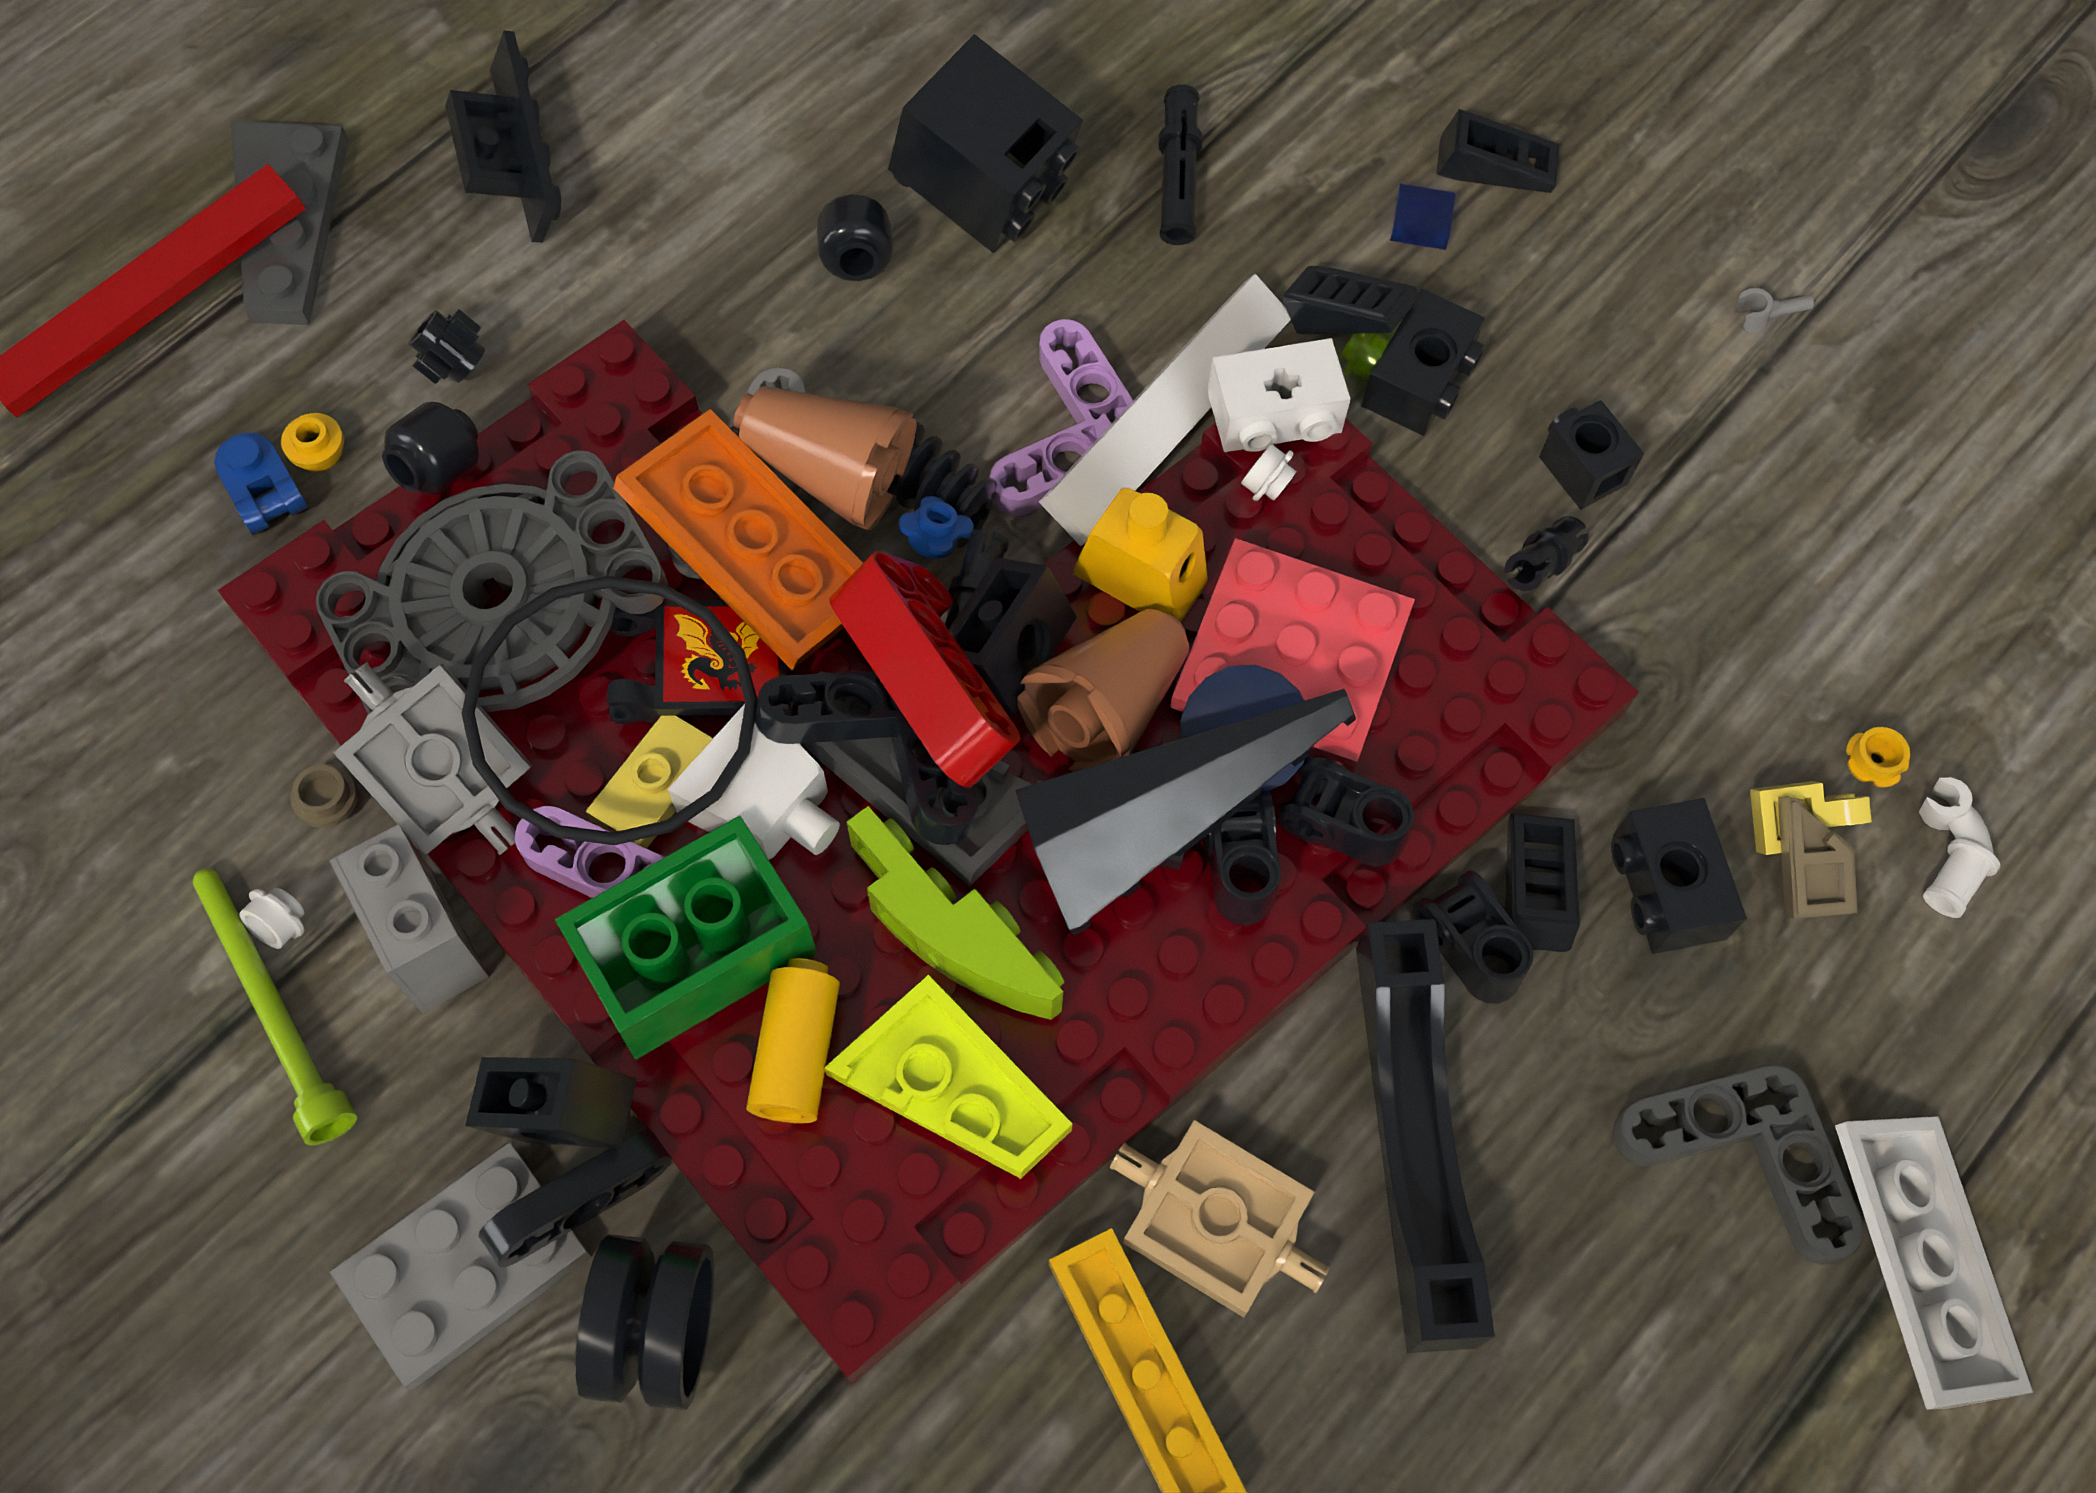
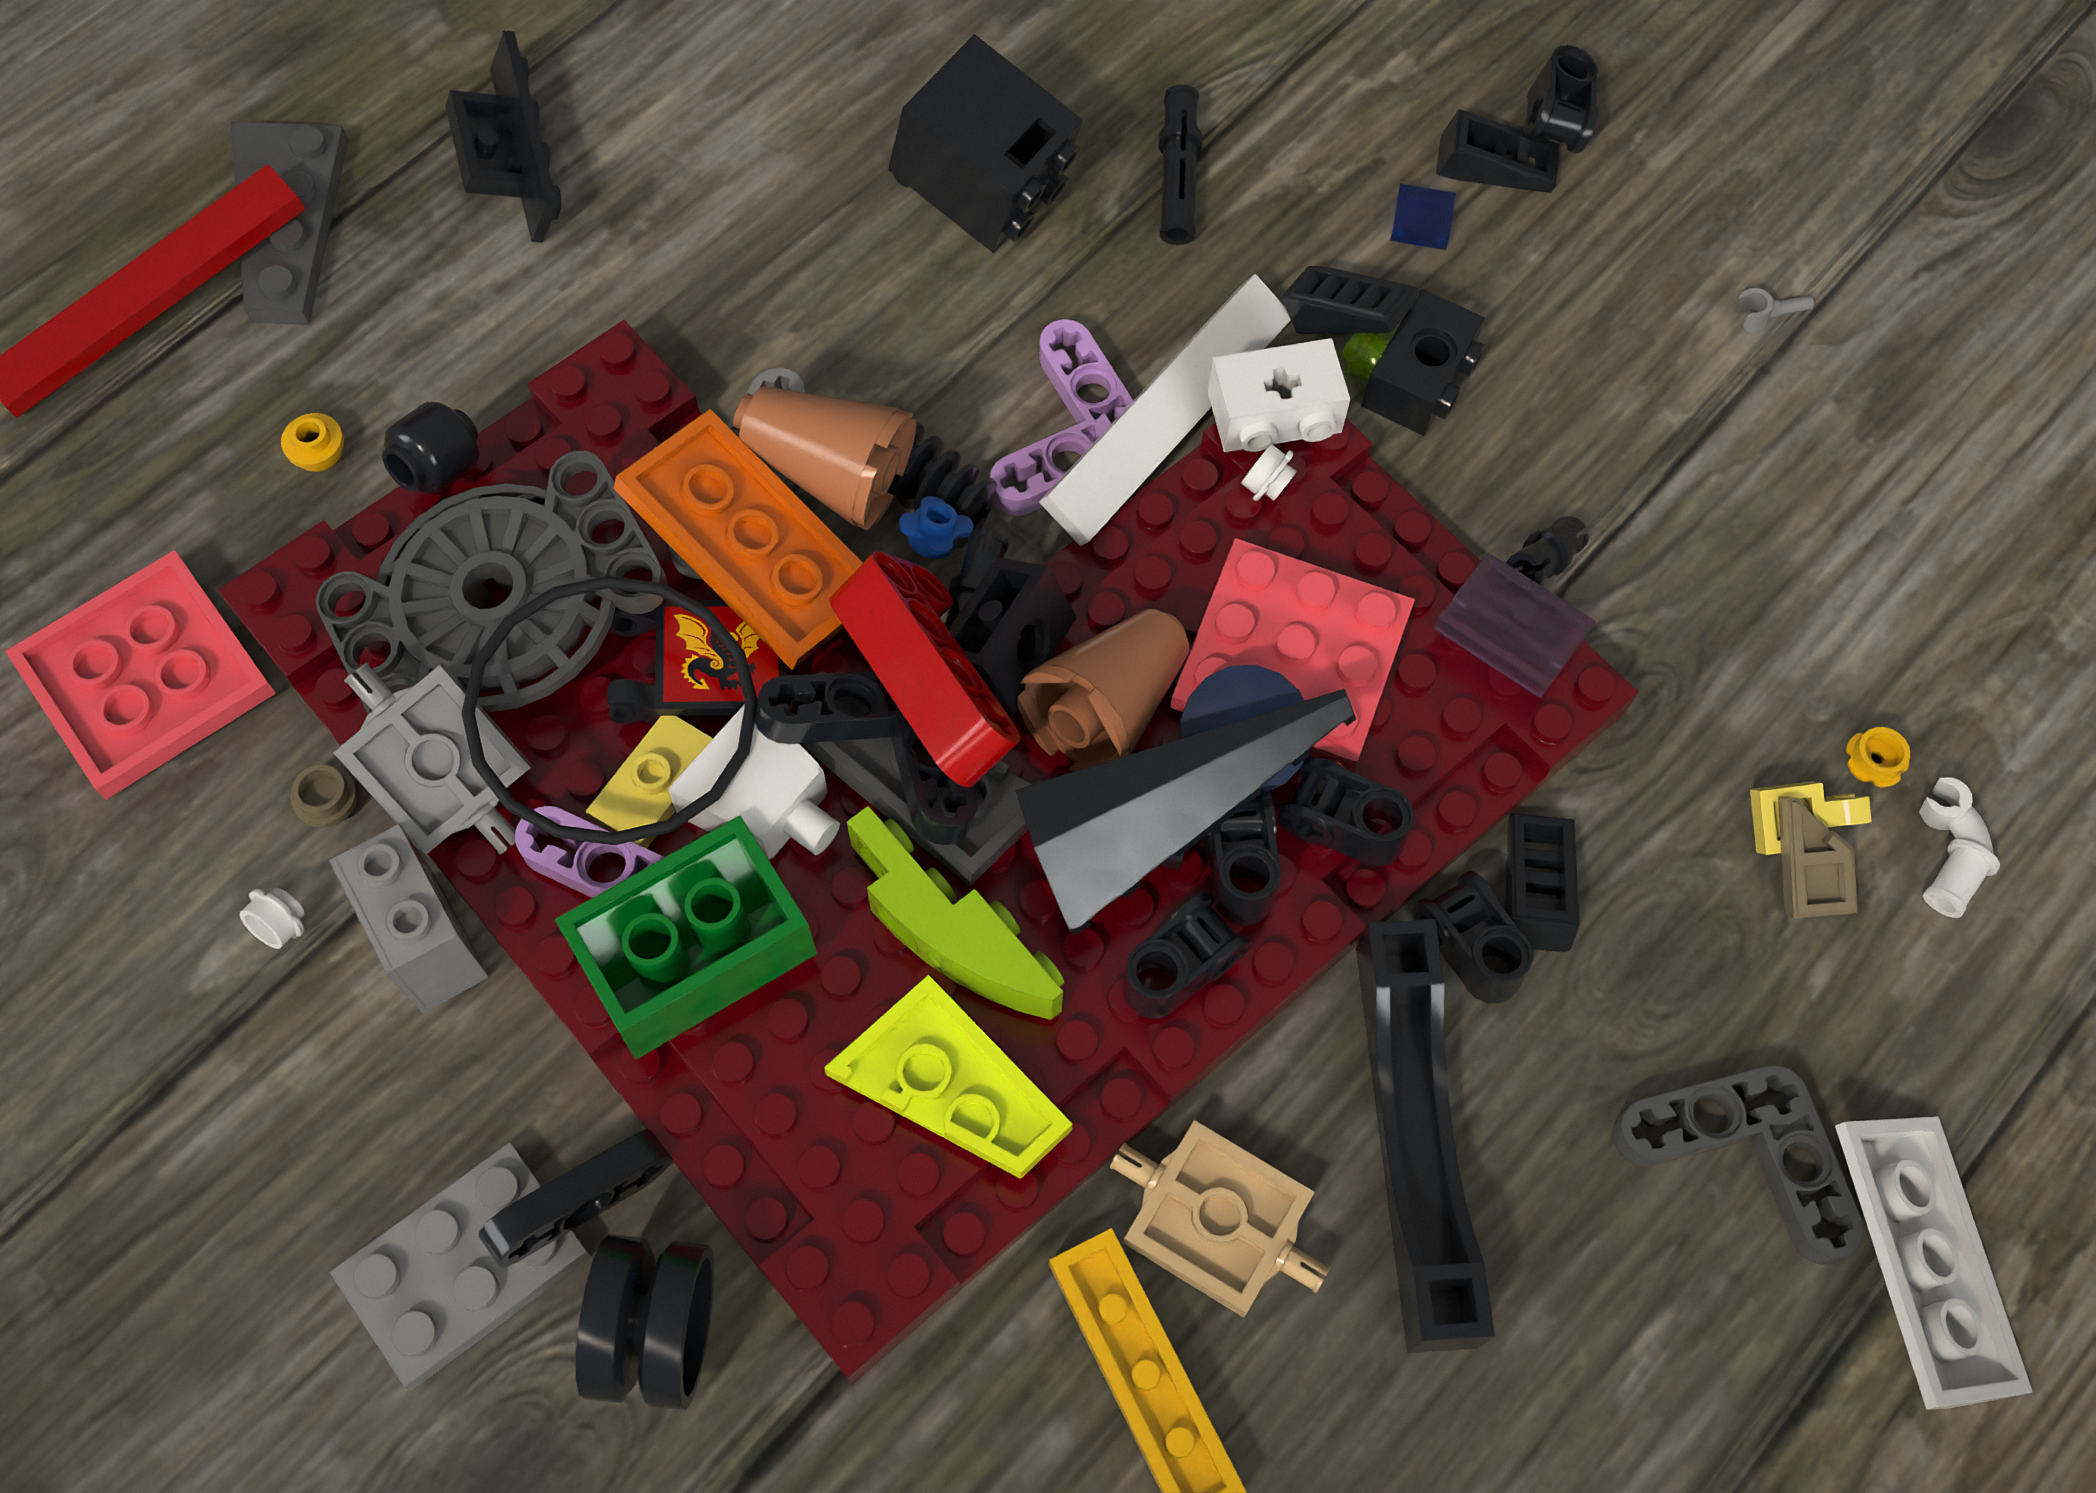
lime piece [193,868,357,1146] -> none
blue plate [214,433,309,535] -> none
black gear [409,309,485,384] -> none
black brick [465,1057,637,1148] -> none
yellow brick [746,959,840,1123] -> none
black head [817,194,893,281] -> none
yellow torso [1073,487,1208,622] -> none
black brick [1539,400,1644,510] -> none
black brick [1611,798,1747,954] -> none
none -> coral plate [5,550,276,800]
none -> black piece [1123,892,1252,1019]
none -> clear purple plate [1433,553,1596,698]
none -> black piece [1524,45,1598,154]

